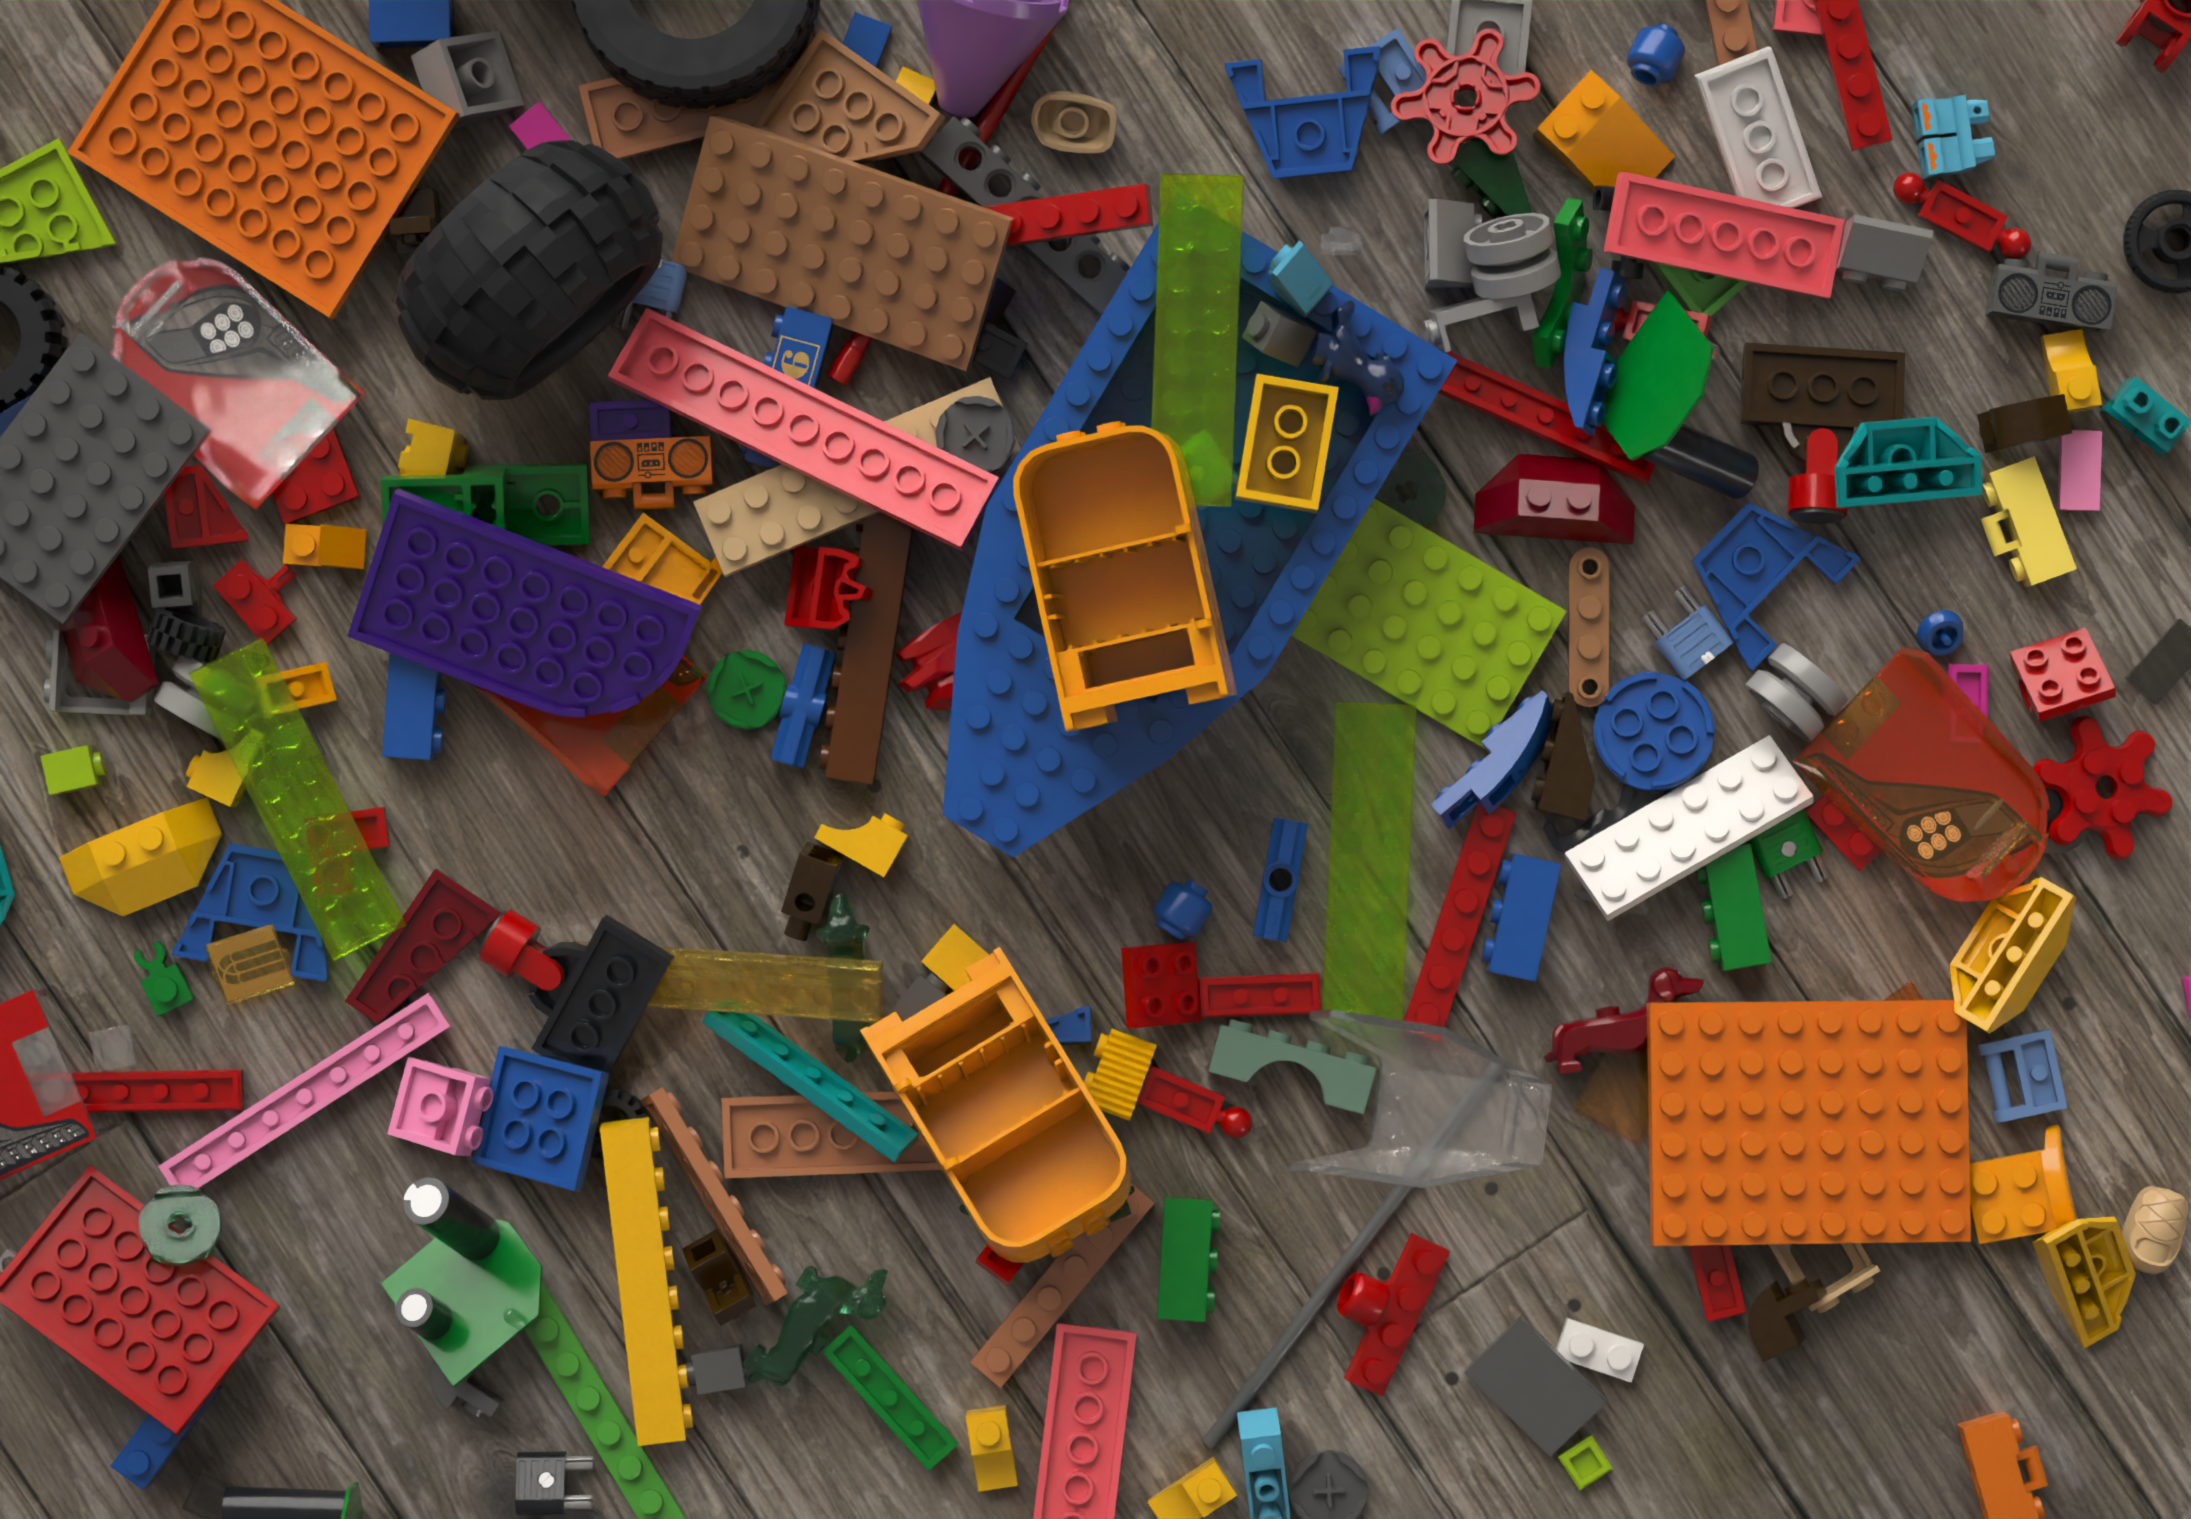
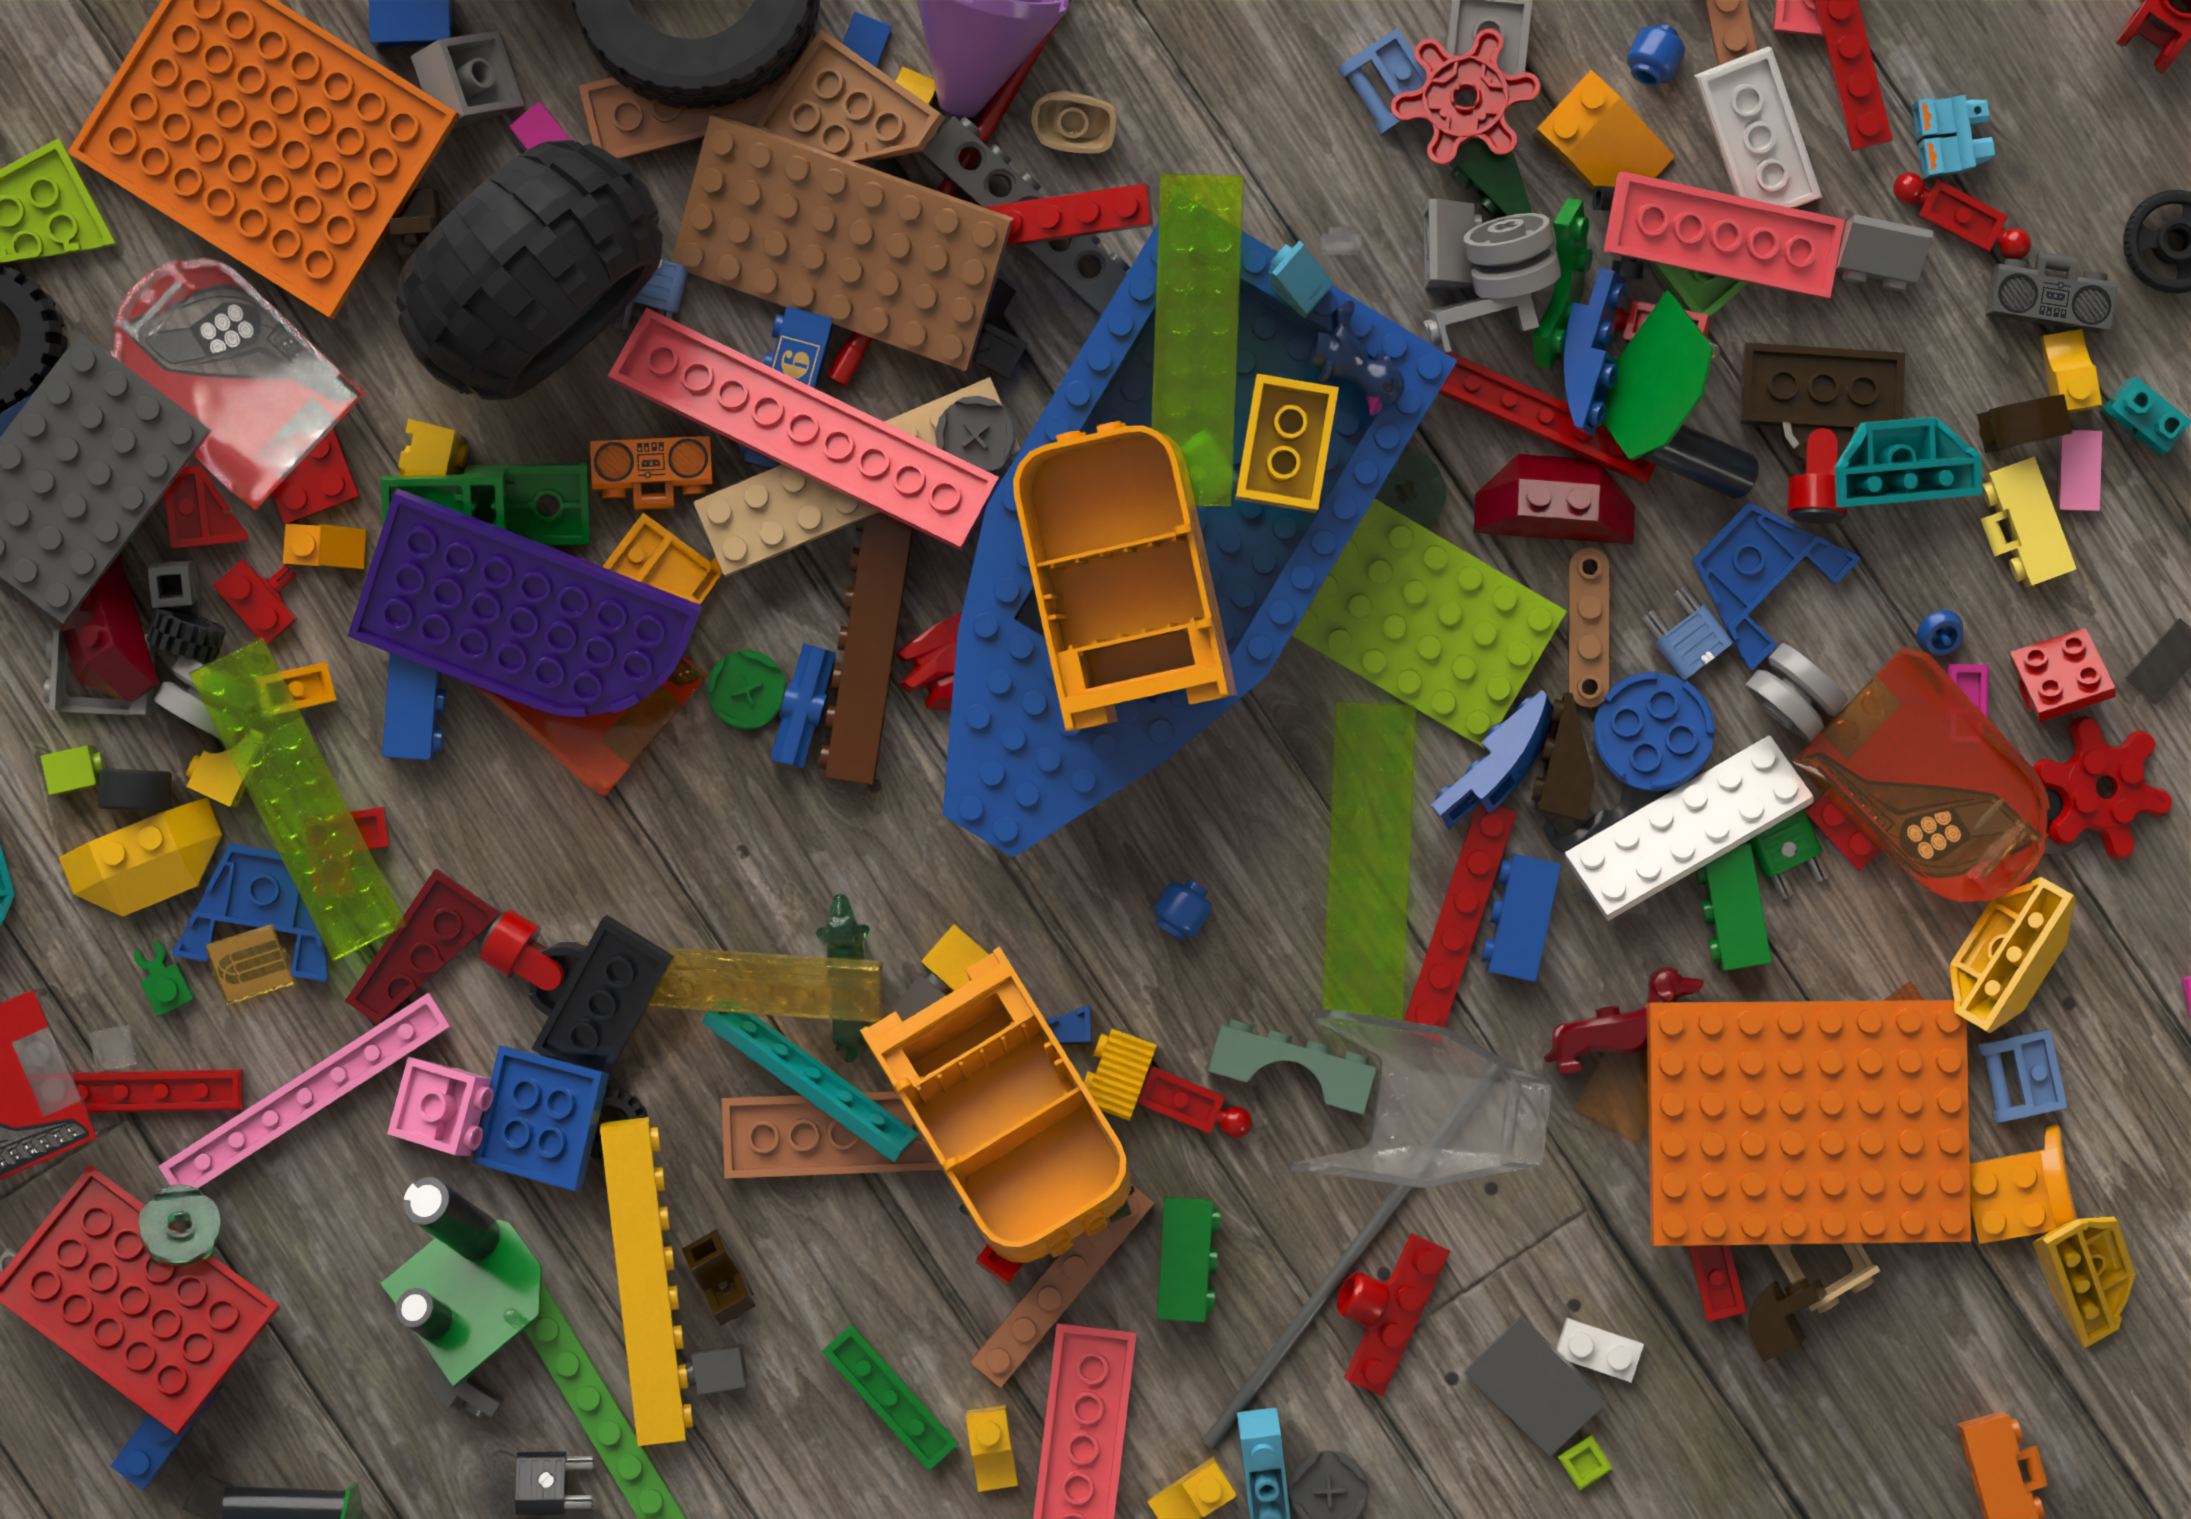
dark purple plate [589,400,672,441] -> none
nougat plate [640,1087,788,1305] -> none
clear green animal [742,1265,888,1386] -> none
dark brown torso [781,842,845,941] -> none
red plate [784,546,873,630] -> none
yellow arch [814,813,909,877] -> none
red plate [1121,942,1201,1028] -> none
red tile [1199,973,1321,1018] -> none
blue wing [1225,46,1381,180] -> none
dark grey brick [1242,301,1317,368] -> none
blue piece [1252,818,1308,942] -> none
tan piece [2122,1186,2188,1275] -> none
none -> black tyre [98,768,172,811]

